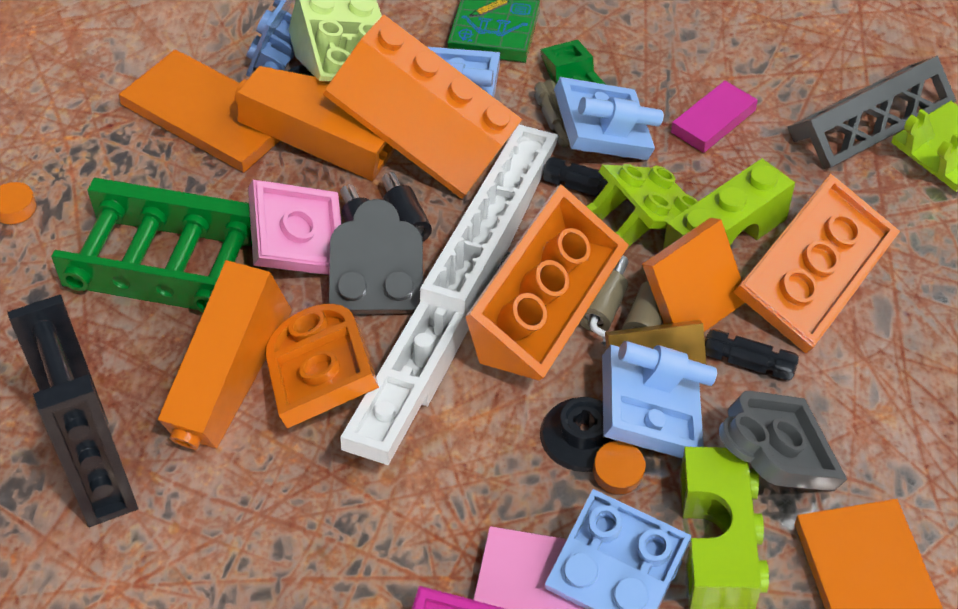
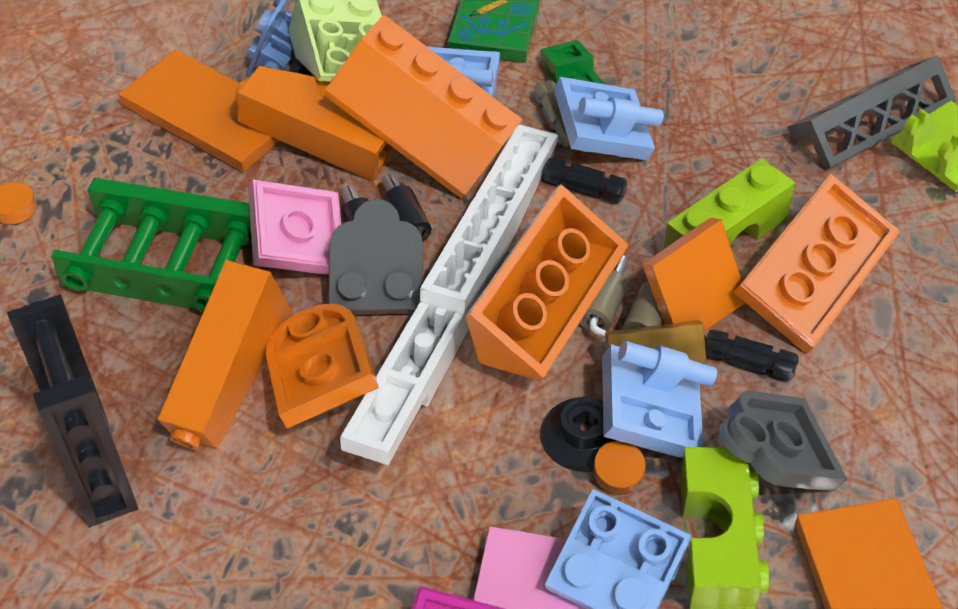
lime plate [586,164,698,250] -> none
dark pink tile [671,80,758,153] -> none

